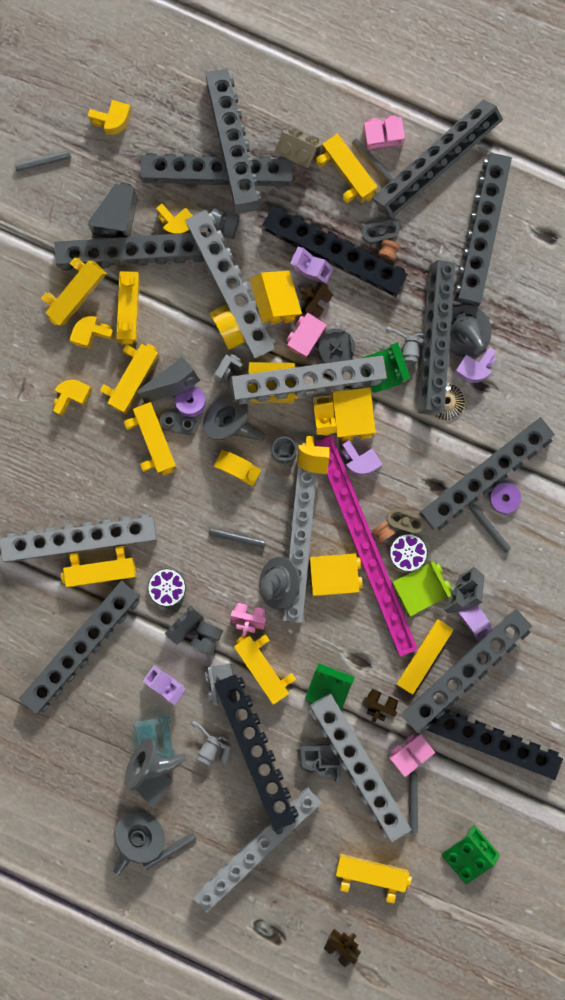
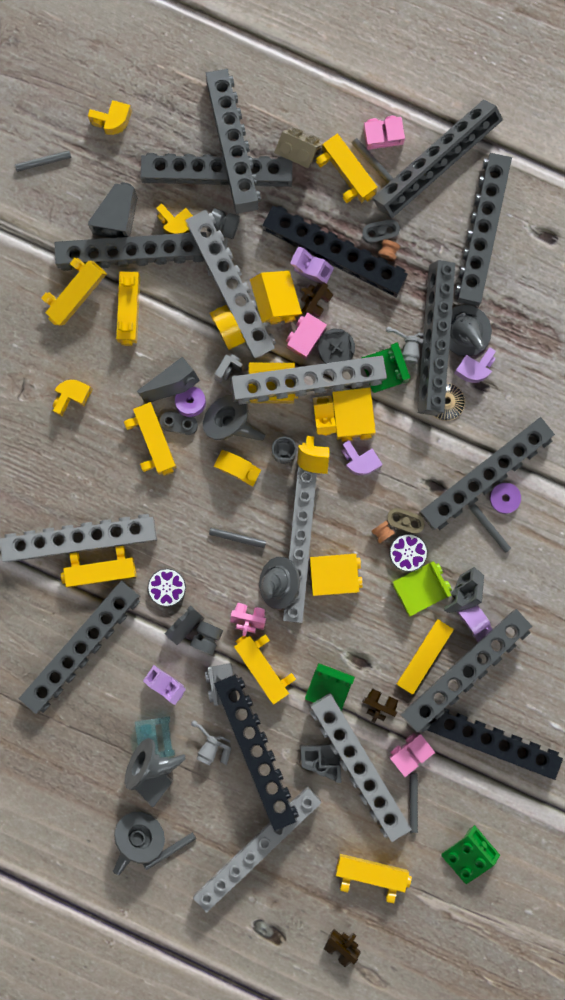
yellow brick [69,316,115,349] -> none
yellow brick [100,343,159,415] -> none
dark pink plate [314,435,418,657] -> none

